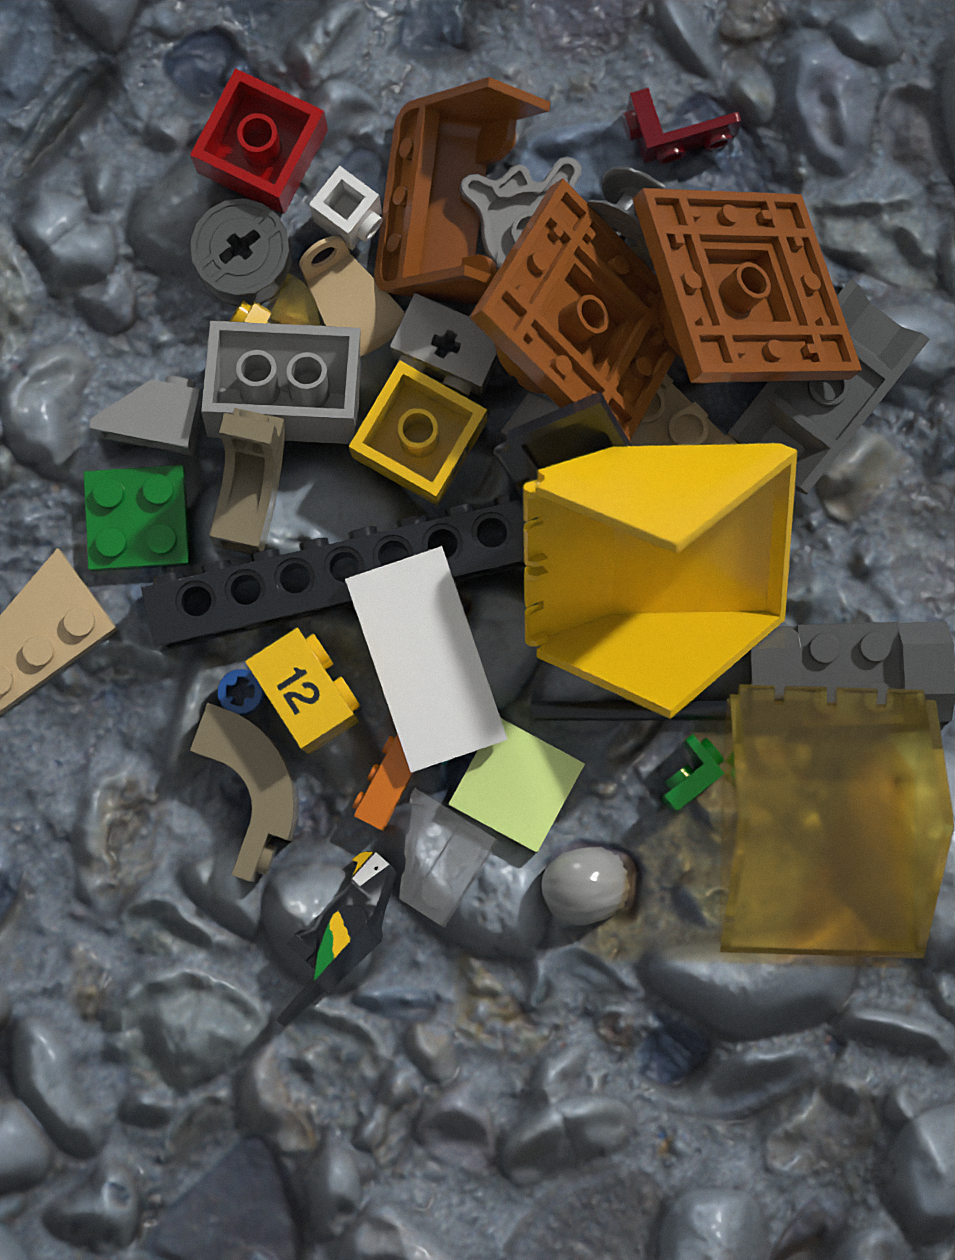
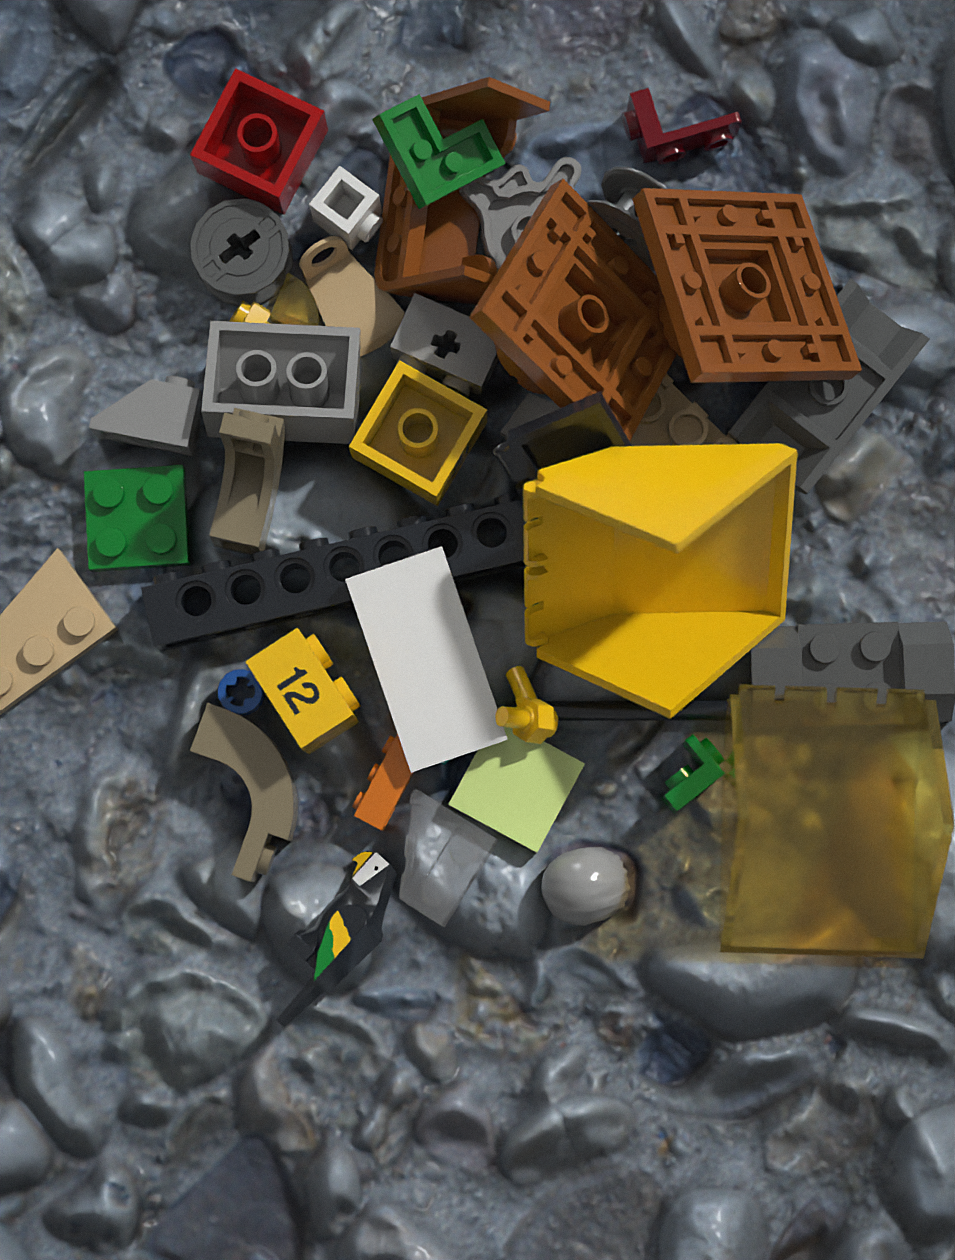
none -> green plate [372,94,506,209]
none -> yellow piece [495,666,558,744]

